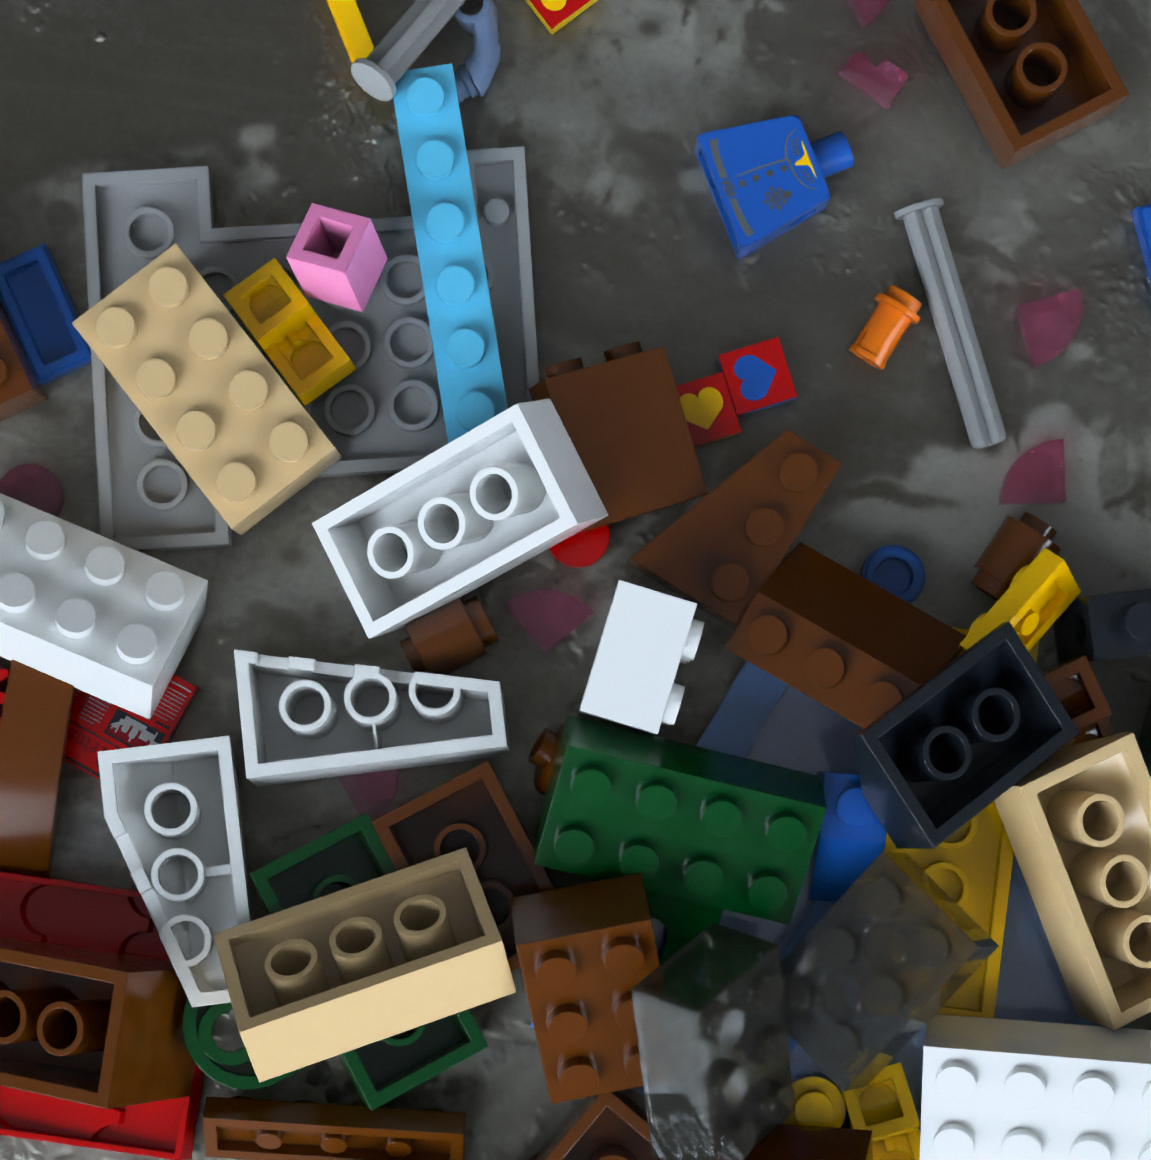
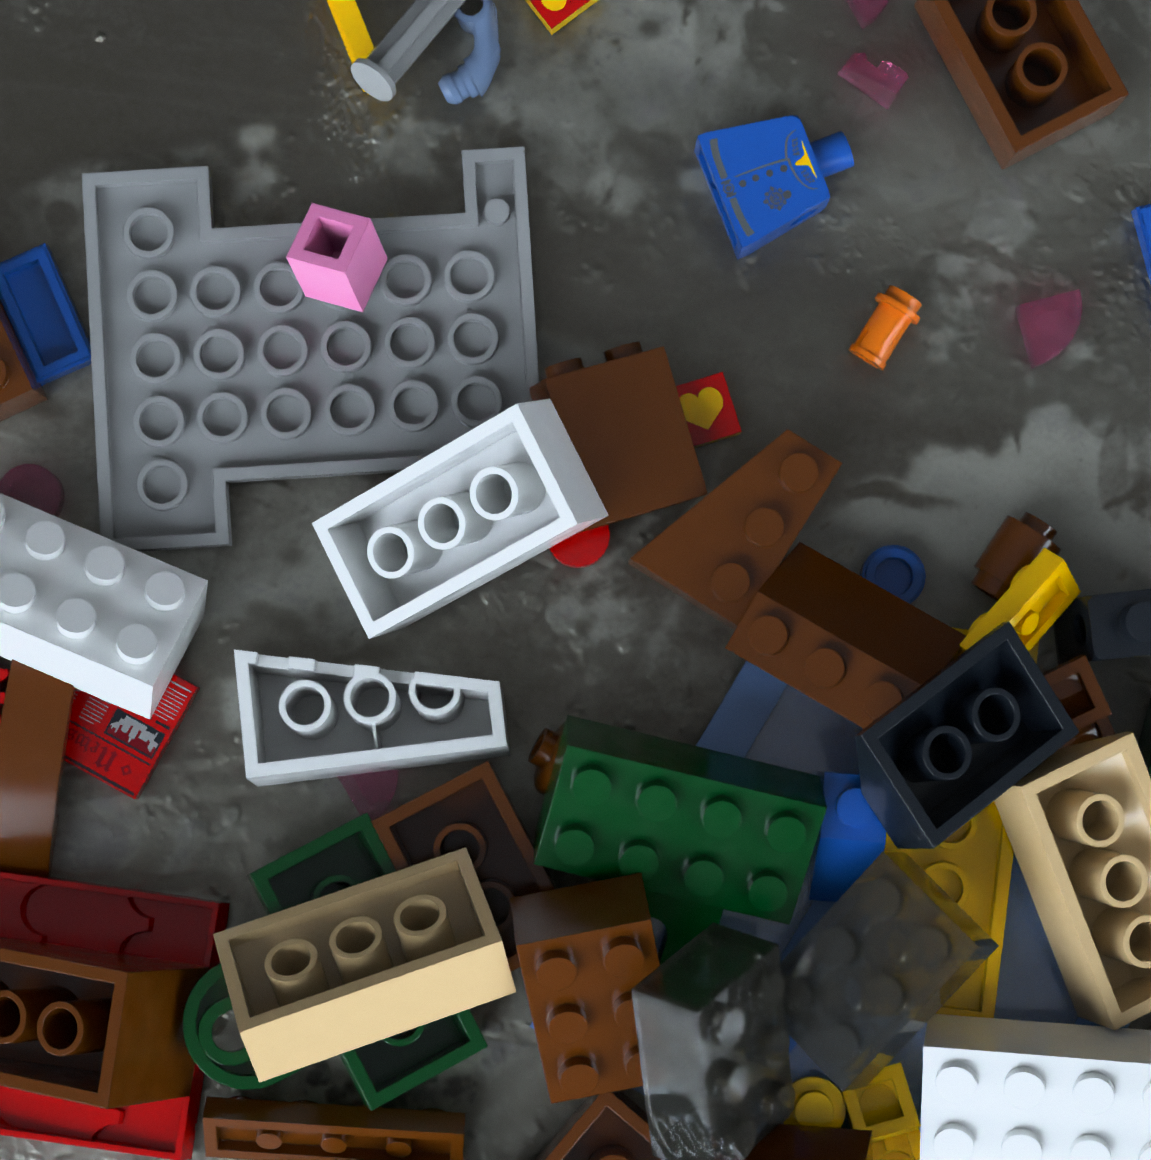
tan brick [72,243,342,535] -> none
white wedge [97,736,252,1007] -> none
yellow slope [223,257,356,406] -> none
medium azure plate [393,63,508,443] -> none
reddish brown brick [400,596,499,675] -> none
clear pink tile [505,589,594,653] -> none
white brick [578,580,705,734] -> none
red tile [717,337,798,418] -> none
light grey axle [894,198,1006,449] -> none
clear pink tile [999,439,1066,505] -> none

